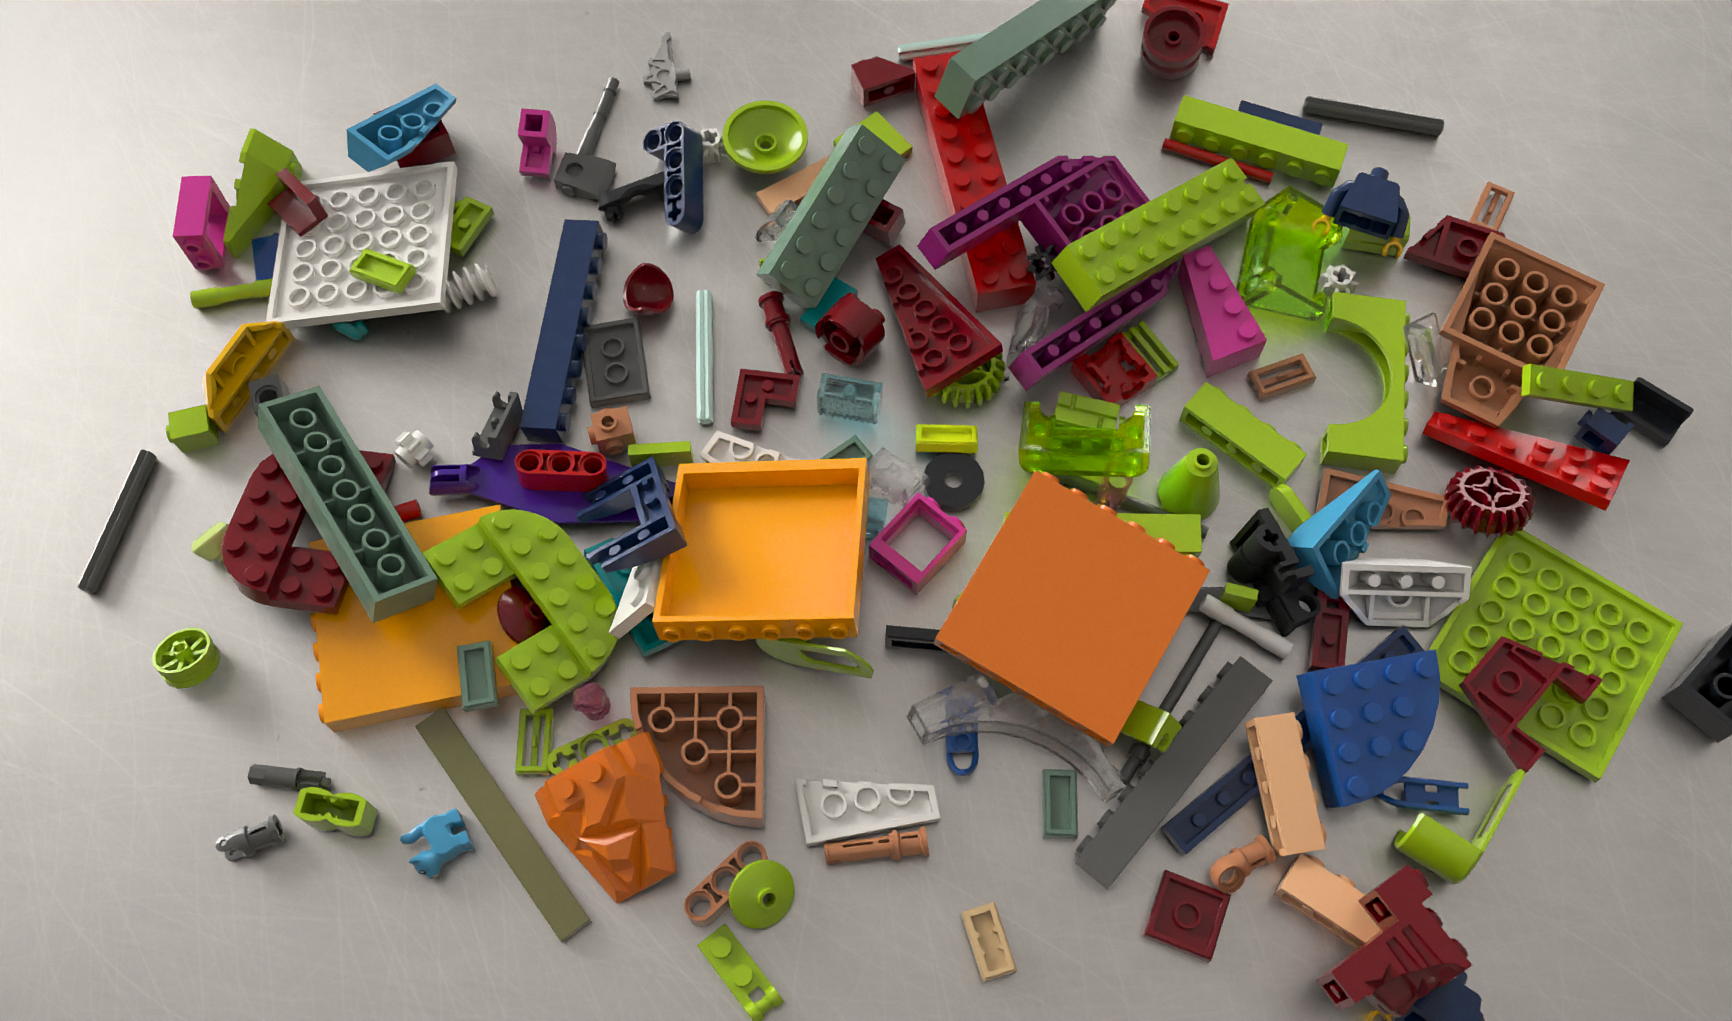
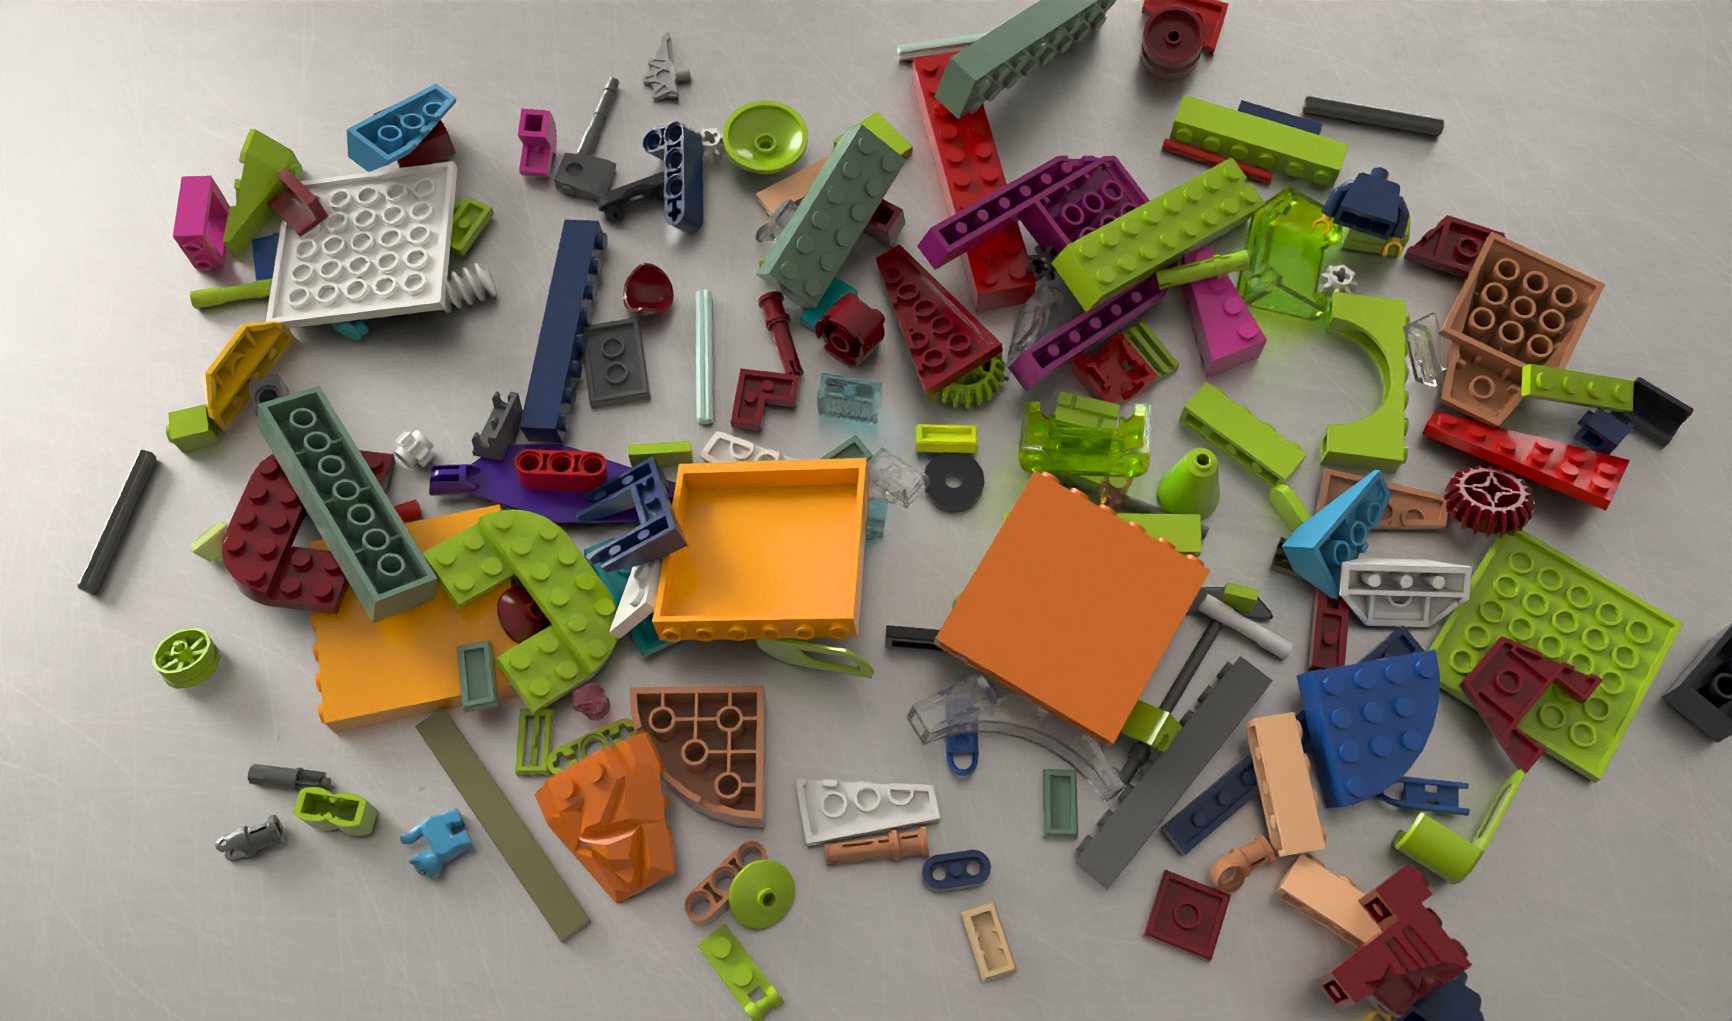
lime tile [349,248,417,294] -> none
nougat brick [587,406,636,455] -> none
dark red slope [851,56,915,108] -> none
dark pink window [869,492,967,596] -> none
black plate [1227,507,1321,637] -> none
nougat tile [1247,353,1316,401] -> none
nougat tile [1469,181,1515,231] -> none
none -> dark blue plate [922,850,991,892]
none -> lime pin [1156,250,1250,290]

